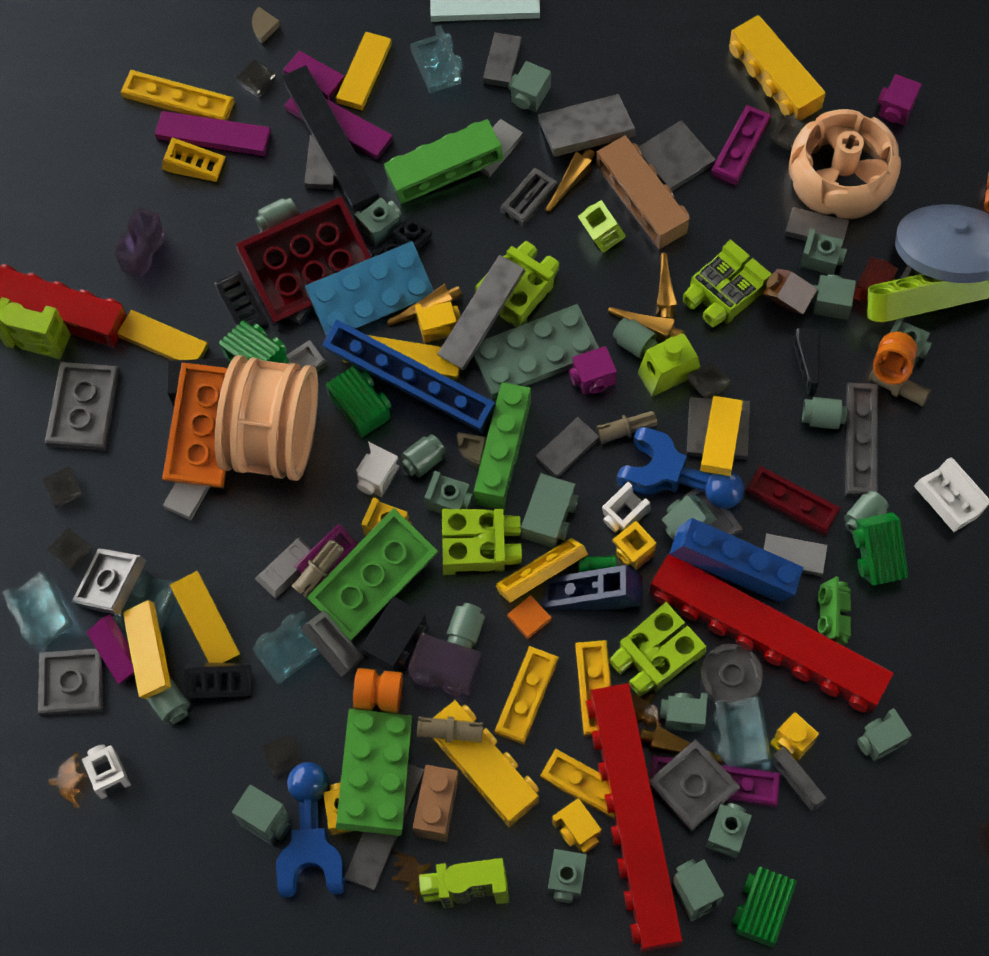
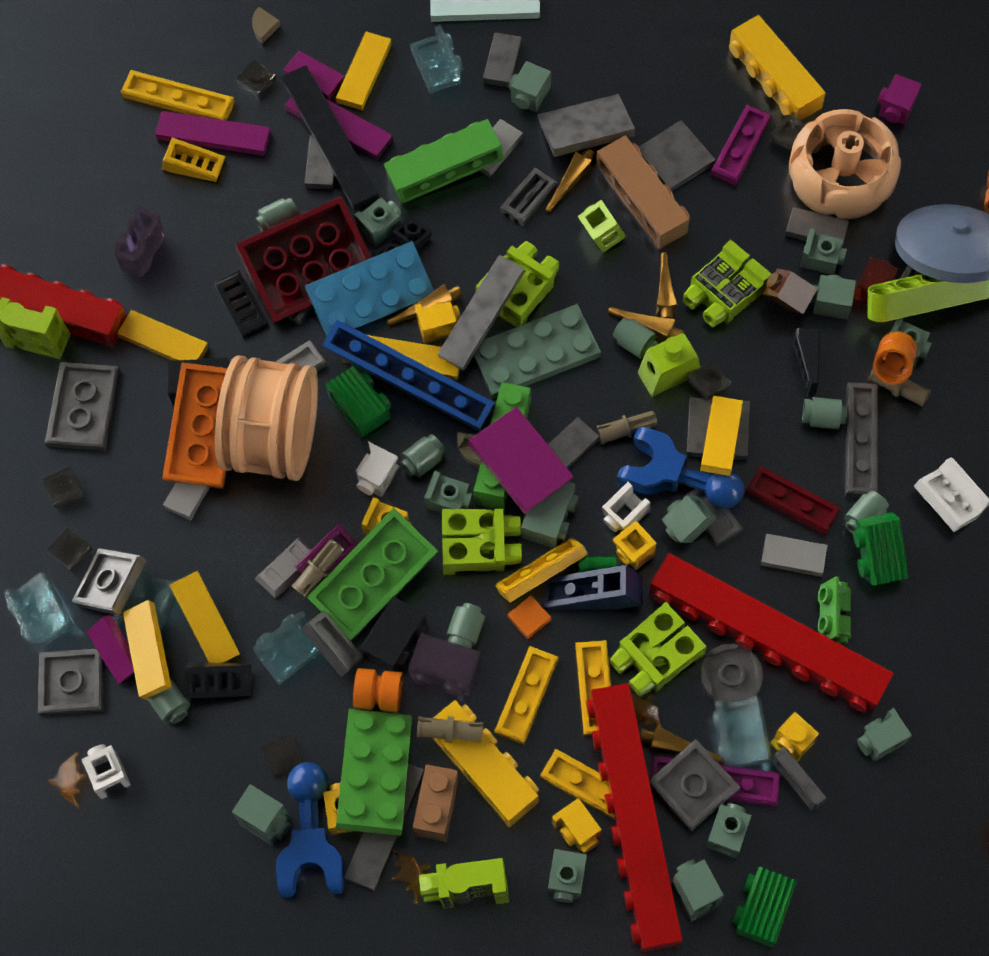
green brick [219,320,289,364] -> none
magenta brick [569,346,617,395] -> none
sand green brick [660,693,708,733] -> none
blue brick [669,518,804,603] -> none
none -> magenta tile [467,406,574,514]

